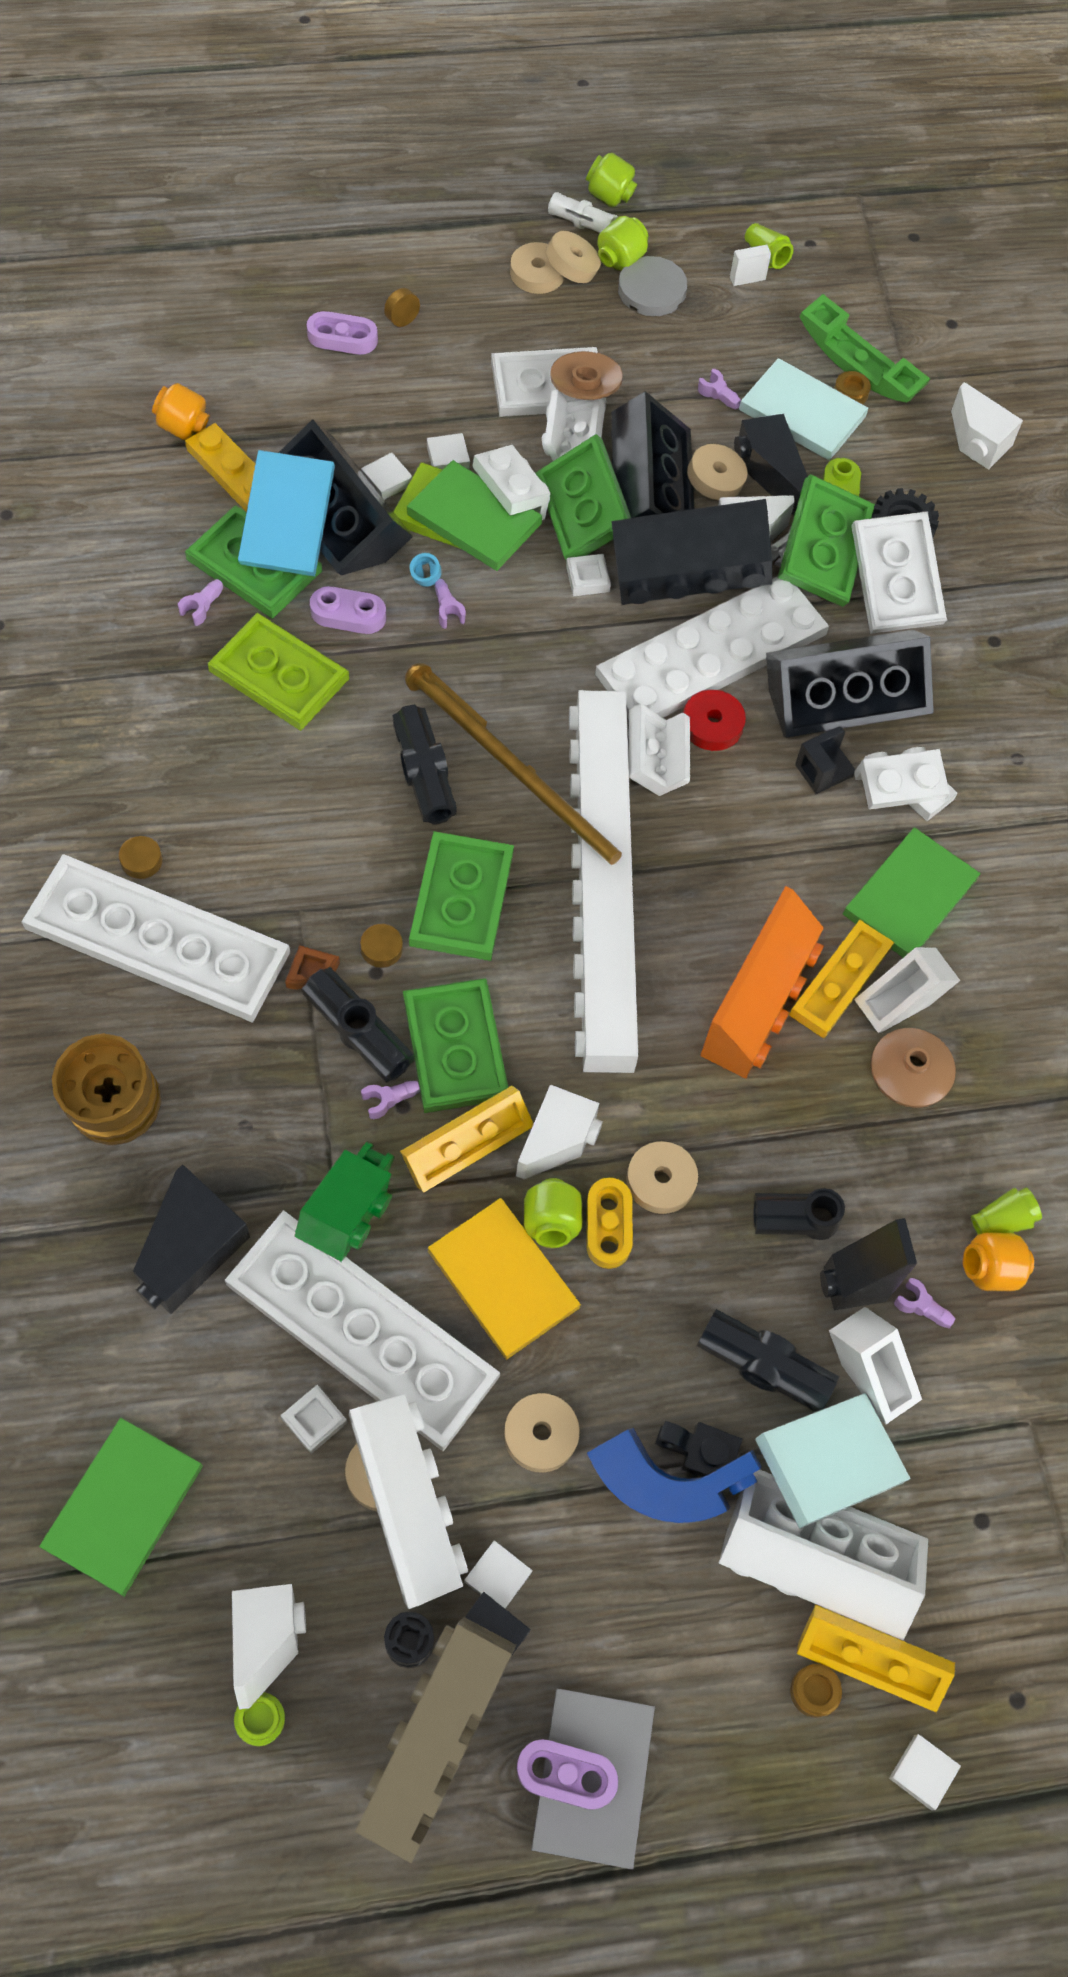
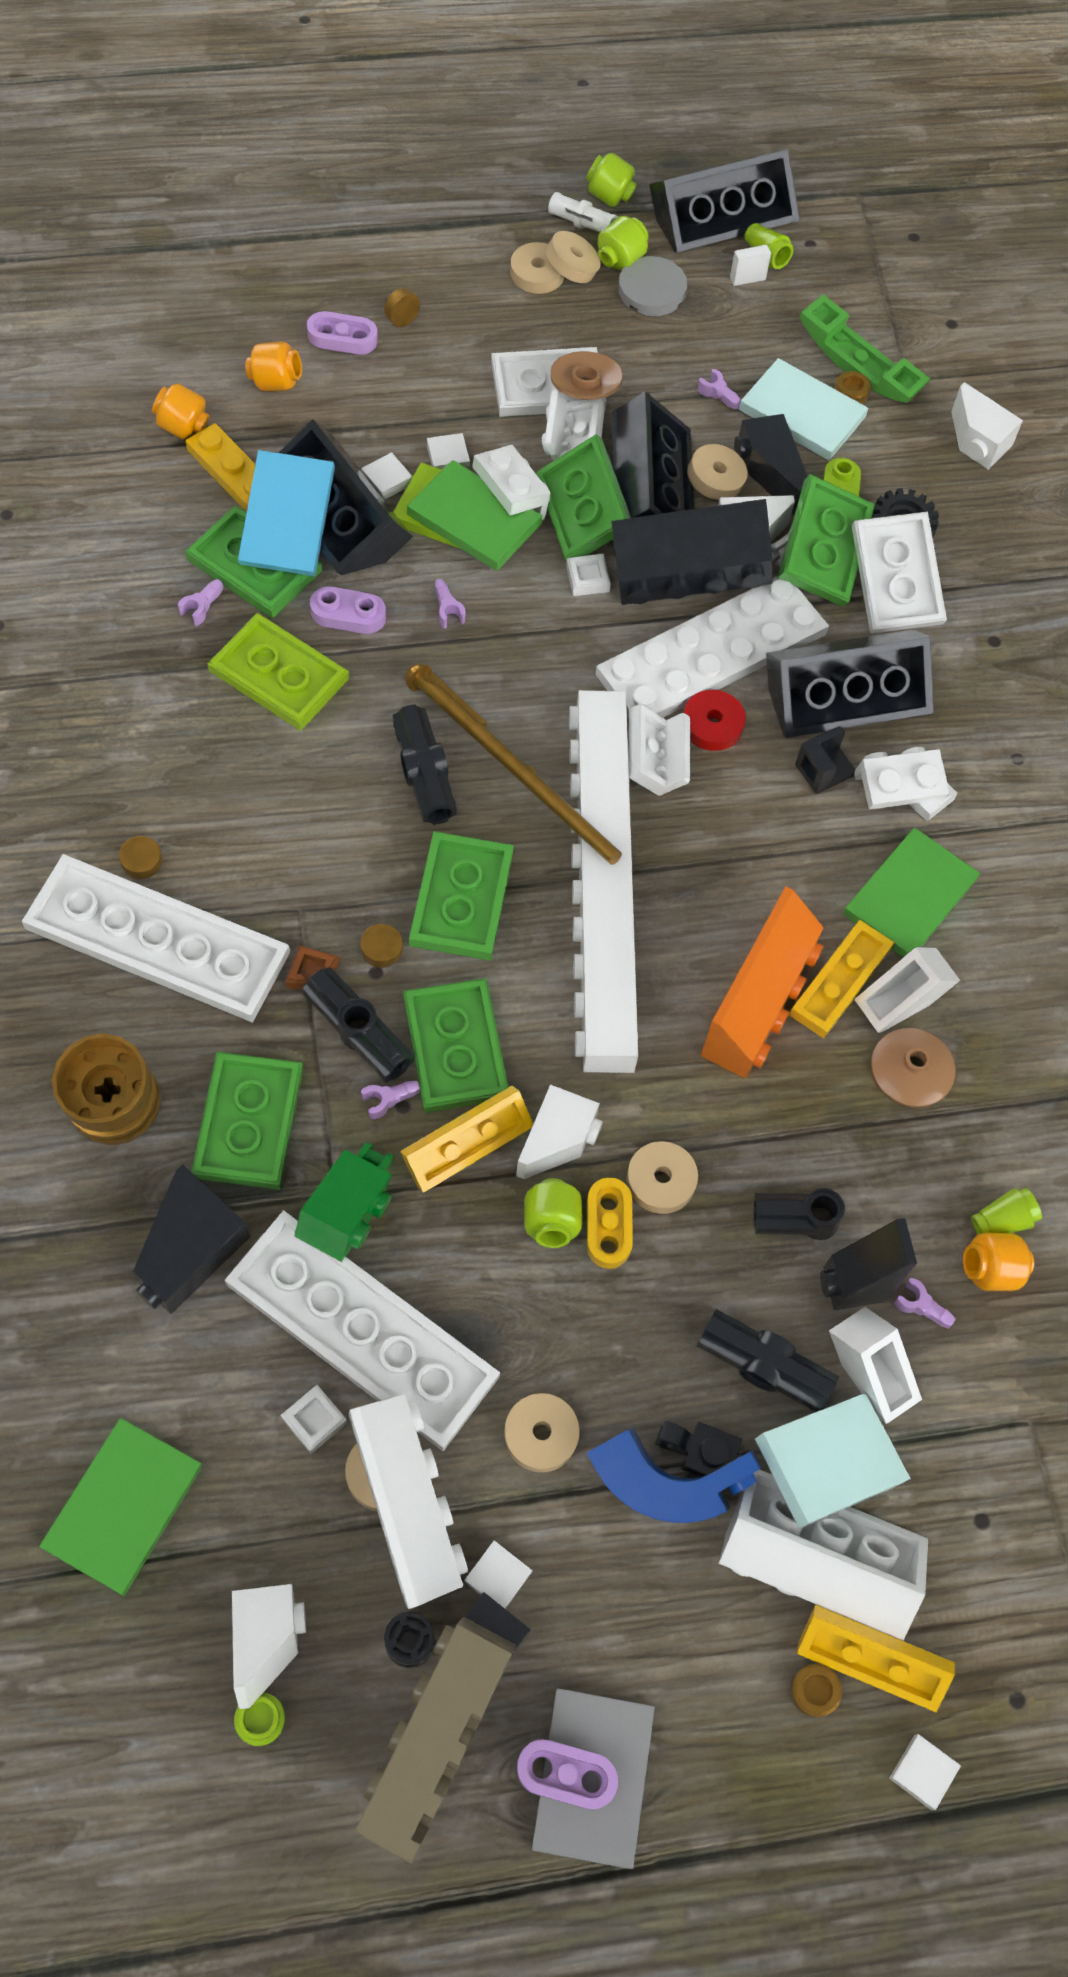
medium azure hinge [410,553,441,587] -> none
yellow tile [428,1198,581,1360] -> none
none -> bright green tile [191,1052,303,1190]
none -> light orange head [245,341,302,392]
none -> black slope [649,149,800,253]

